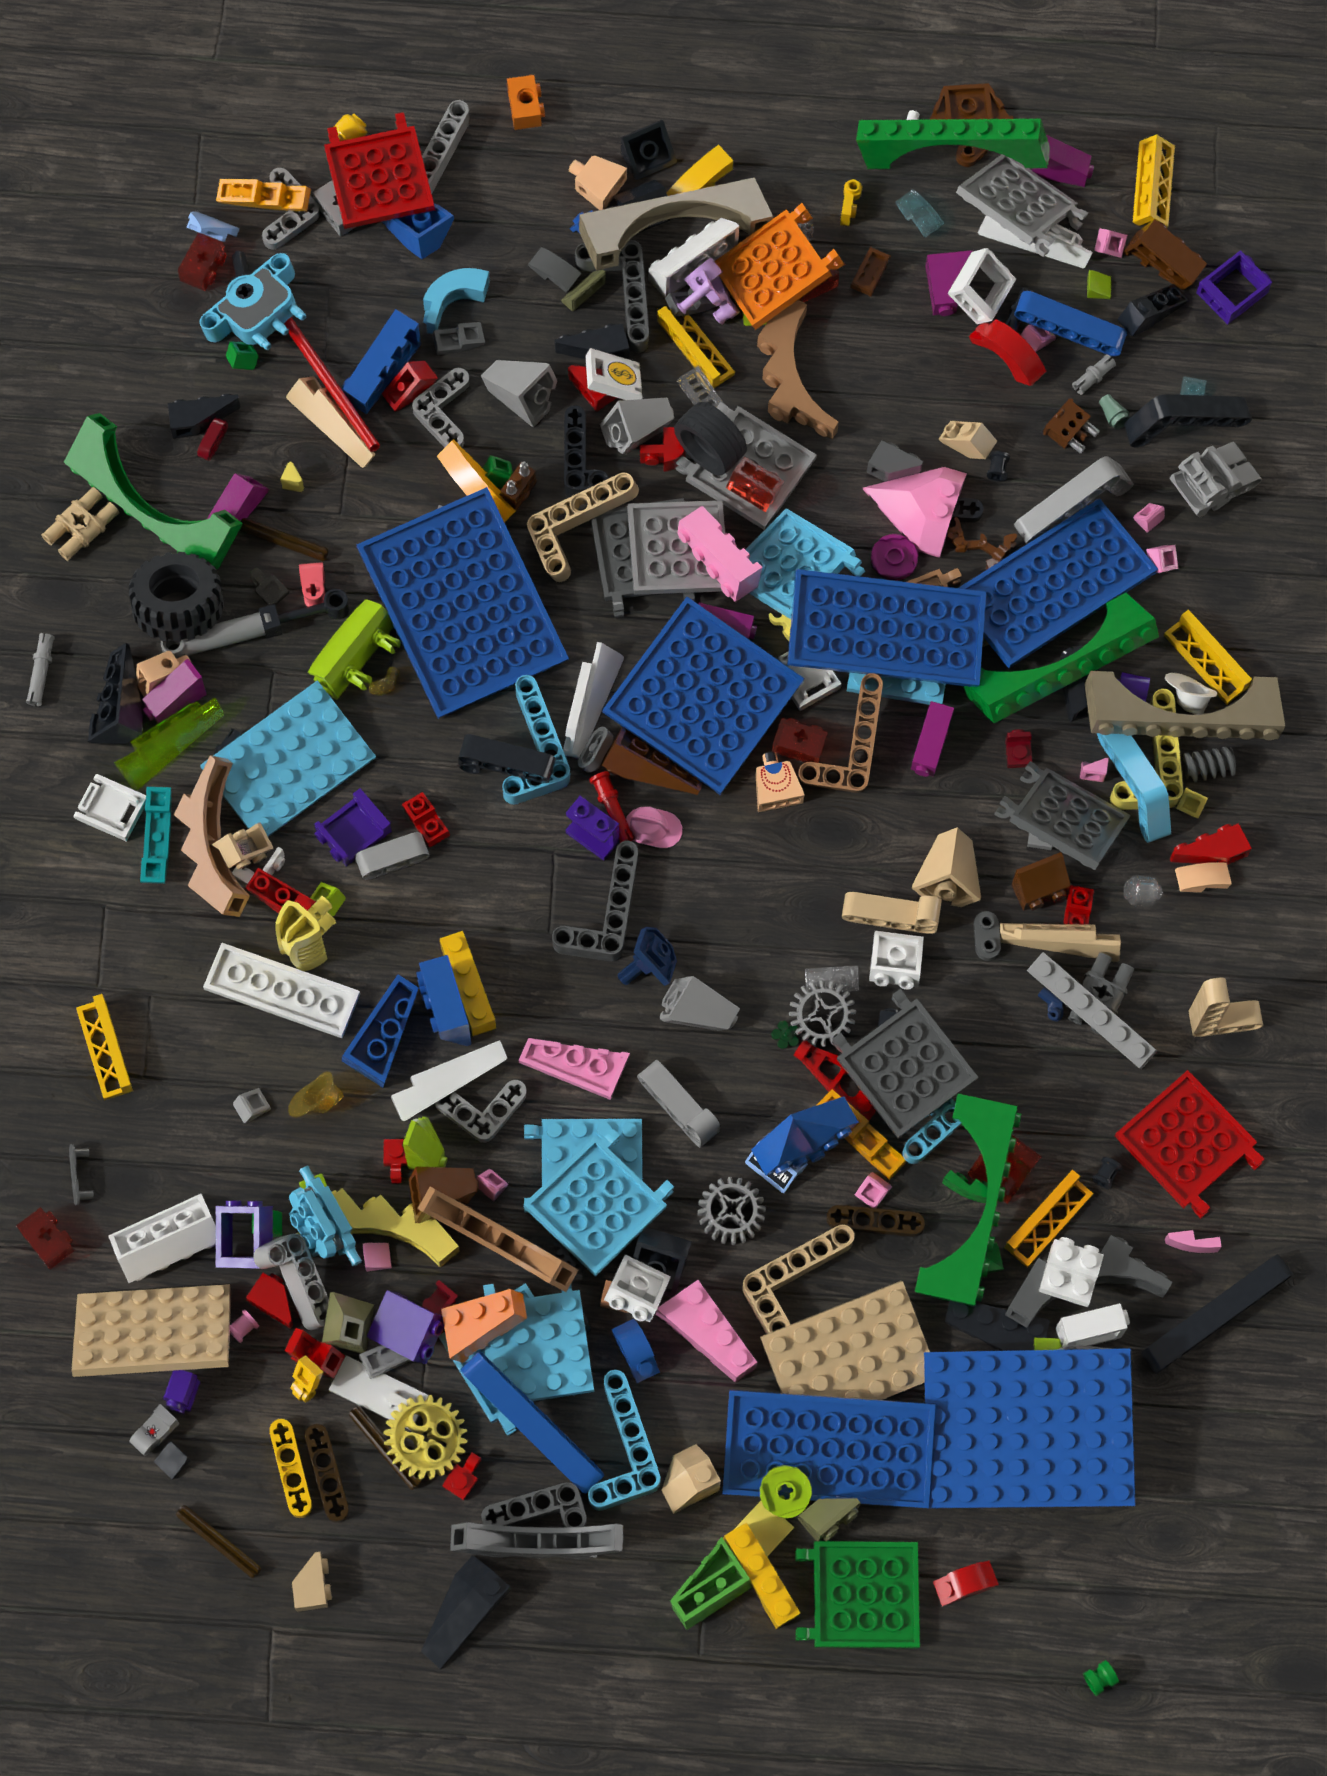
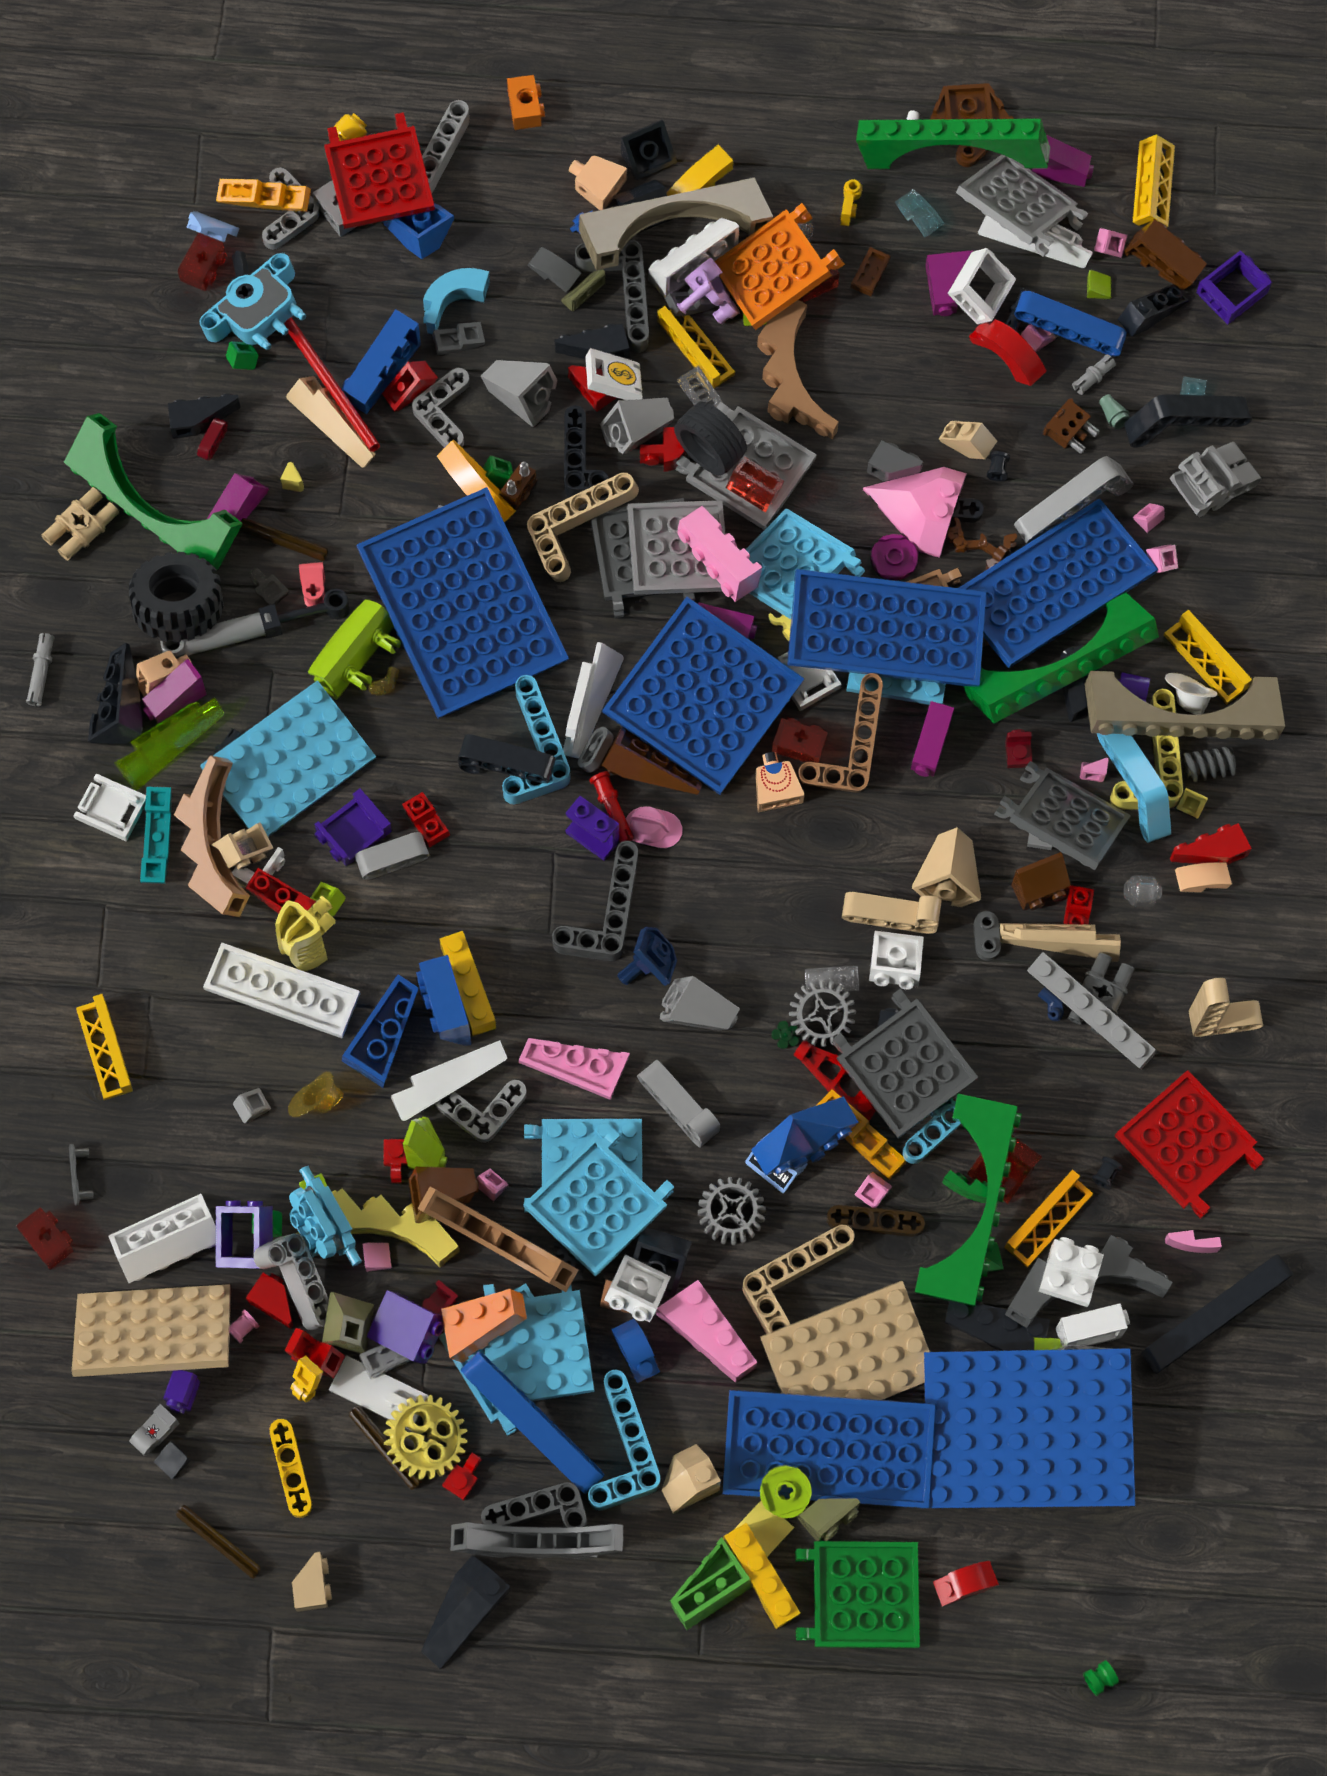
dark brown beam [305,1424,349,1523] -> none

